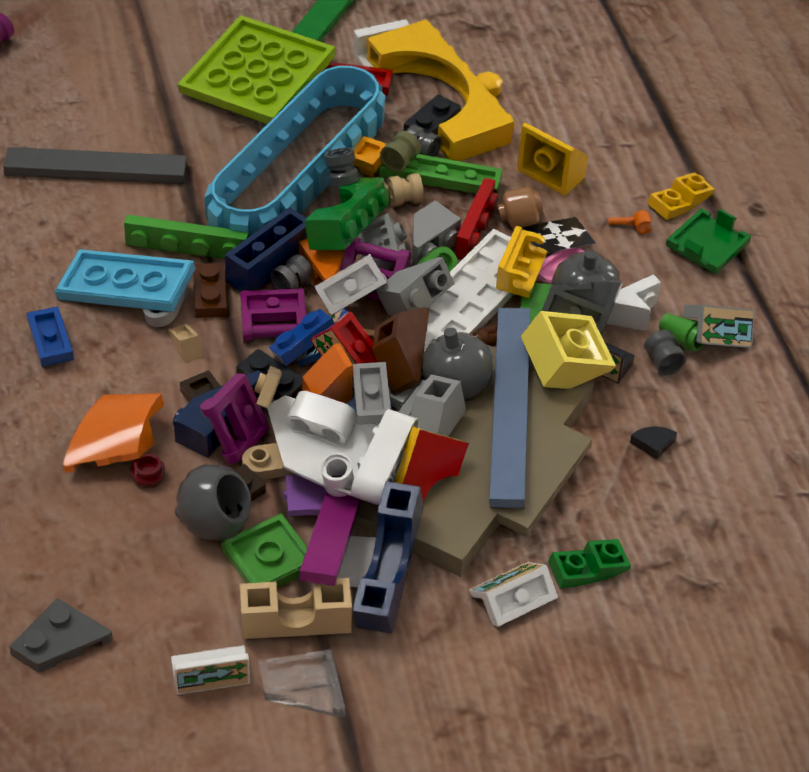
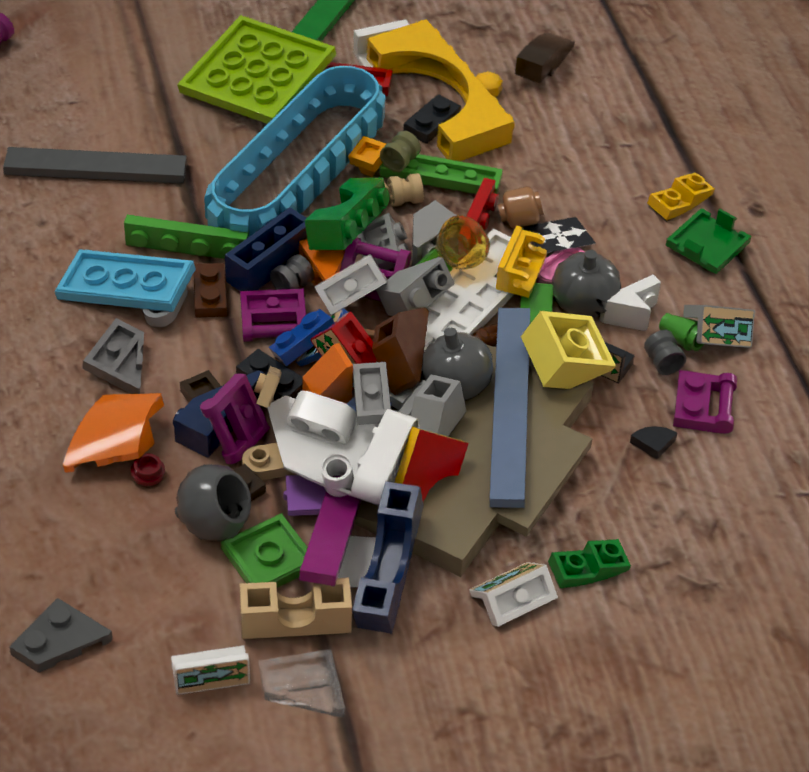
blue plate [26,306,74,367] -> none
tan piece [168,323,203,363] -> none
dark grey wheel [324,148,359,186] -> none
dark grey wheel [407,124,442,157] -> none
yellow slope [517,123,588,196] -> none
dark grey wing [542,280,623,336] -> none
orange hand [608,210,652,234] -> none
none -> flat silver wing [82,318,144,394]
none -> clear yellow helmet [436,215,490,270]
none -> dark brown slope [515,33,575,84]
none -> magenta plate [673,370,737,434]

